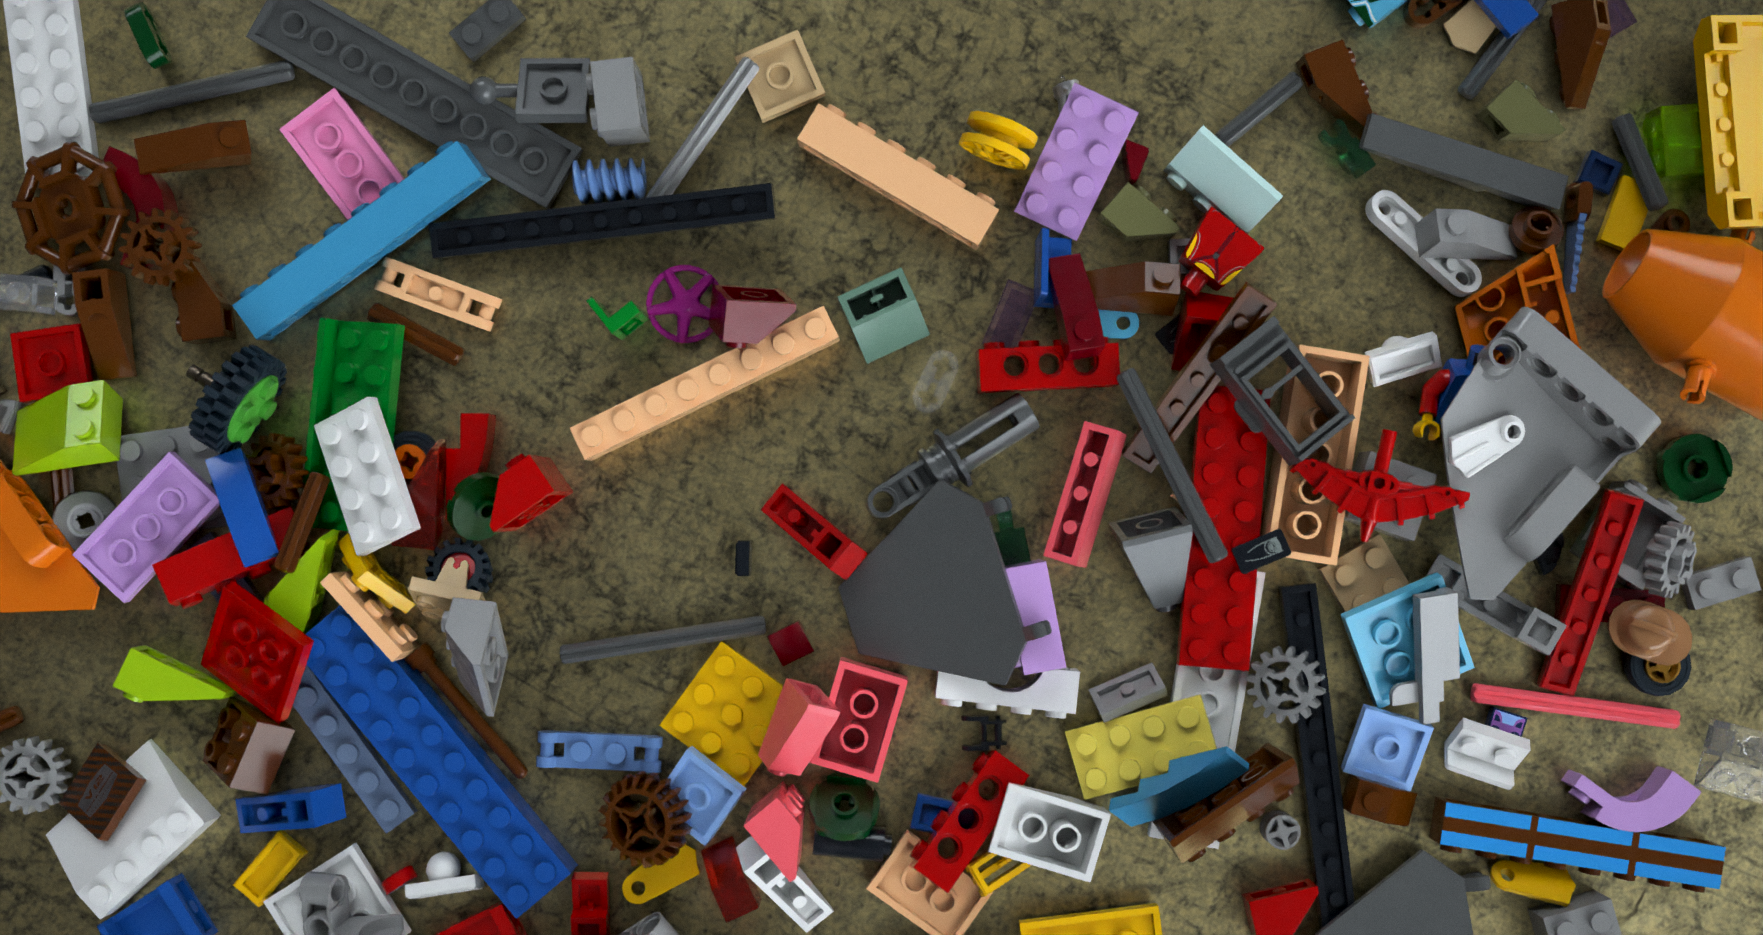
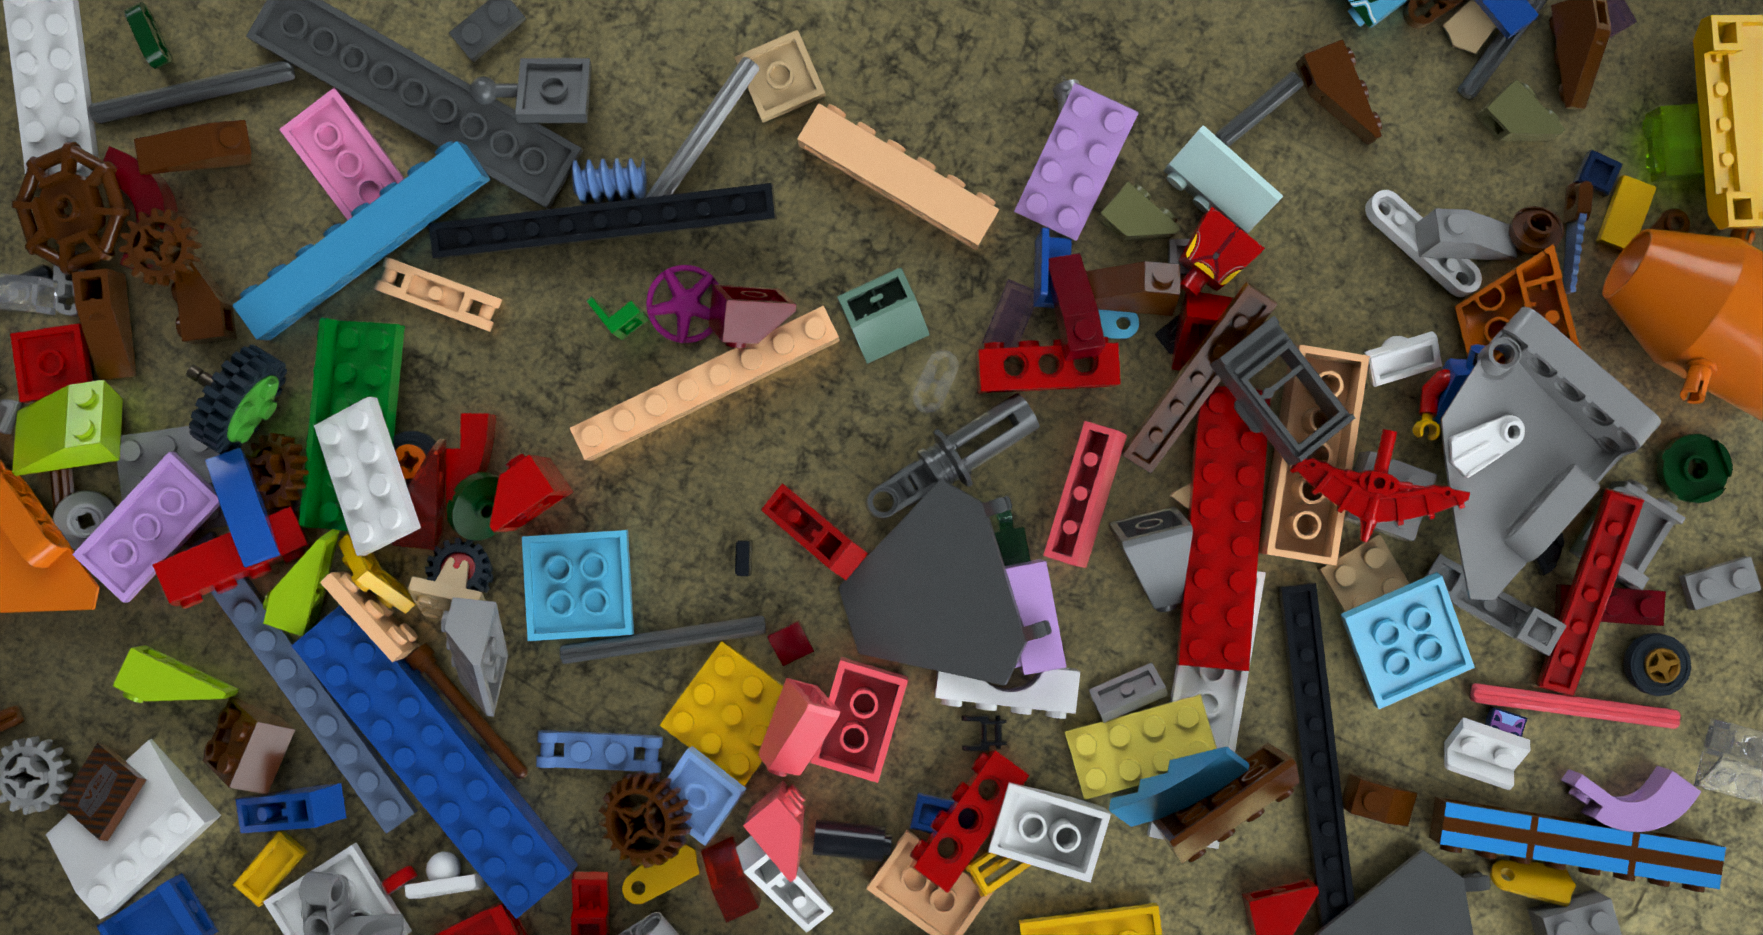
red plate [200,581,314,724] -> none
reddish brown axle [274,472,330,573] -> none
reddish brown axle [367,303,464,366] -> none
light grey brick [586,57,650,147] -> none
dark green plate [809,772,880,841] -> none
yellow wheel [959,111,1038,170] -> none
dark grey axle [1117,368,1228,563] -> none
dark red slope [1121,139,1149,185] -> none
black sticker [1232,529,1291,574] -> none
light grey gear [1246,646,1326,724] -> none
light grey wheel [1260,810,1301,850] -> none
clear green plate [1318,119,1377,179] -> none
light blue plate [1341,704,1434,792] -> none
dark grey slope [1358,113,1569,211] -> none
piece [1389,587,1460,725] -> none
medium nougat piece [1608,600,1692,666] -> none
dark grey axle [1612,113,1669,212] -> none
light grey gear [1643,521,1697,598] -> none
none -> medium azure plate [522,530,634,641]

